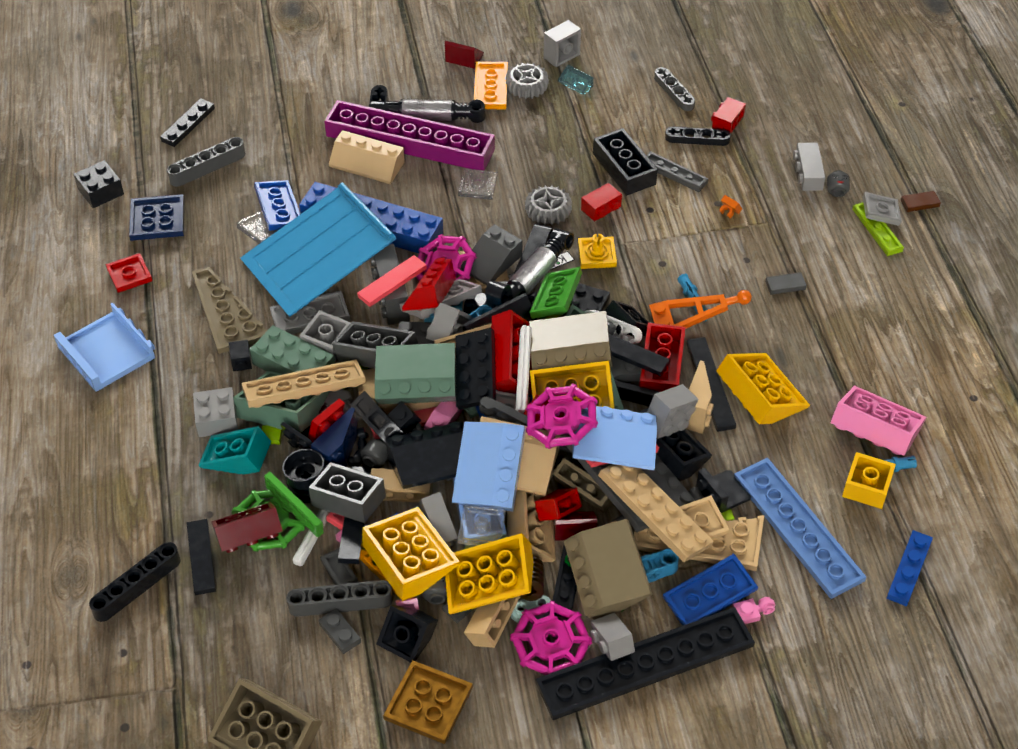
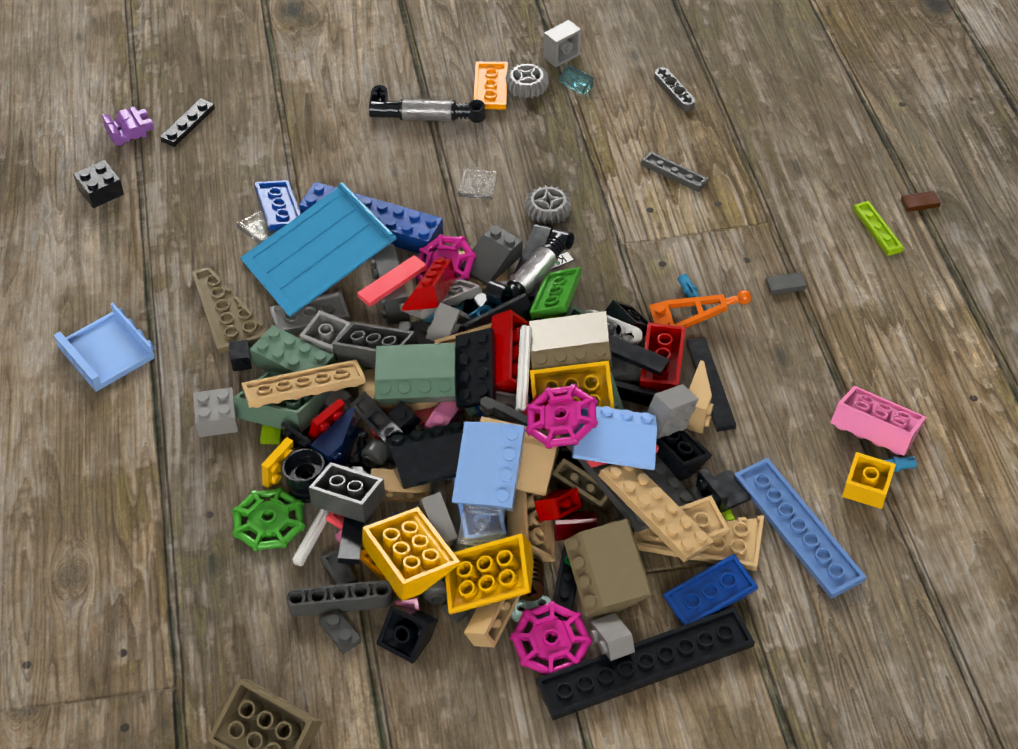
black beam [89,542,180,622] -> none
red plate [105,253,152,293] -> none
dark blue plate [129,194,185,241] -> none
dark grey beam [167,137,245,187] -> none
black tile [186,519,216,596] -> none
teal slope [198,426,271,475] -> none
dark red slope [211,502,283,553] -> none
bright green tile [264,472,324,537] -> none
magenta brick [324,100,495,172] -> none
tan slope [329,130,405,184] -> none
pearl gold plate [383,660,473,744] -> none
dark red slope [445,41,484,69] -> none
black plate [570,283,610,312] -> none
yellow plate [578,233,617,269] -> none
red brick [581,183,622,222] -> none
black brick [593,128,658,196] -> none
dark azure piece [641,548,679,583] -> none
black beam [665,127,731,146] -> none
brick [711,97,746,133] -> none
yellow slope [716,353,810,425] -> none
orange tile [720,195,742,218] -> none
bright pink plate [732,597,775,624] -> none
light grey brick [793,143,825,191] -> none
dark grey head [827,170,850,197] -> none
light grey tile [862,192,902,226] -> none
blue plate [886,530,933,607] -> none
none -> medium lavender hips [102,106,154,146]
none -> yellow plate [261,437,294,490]

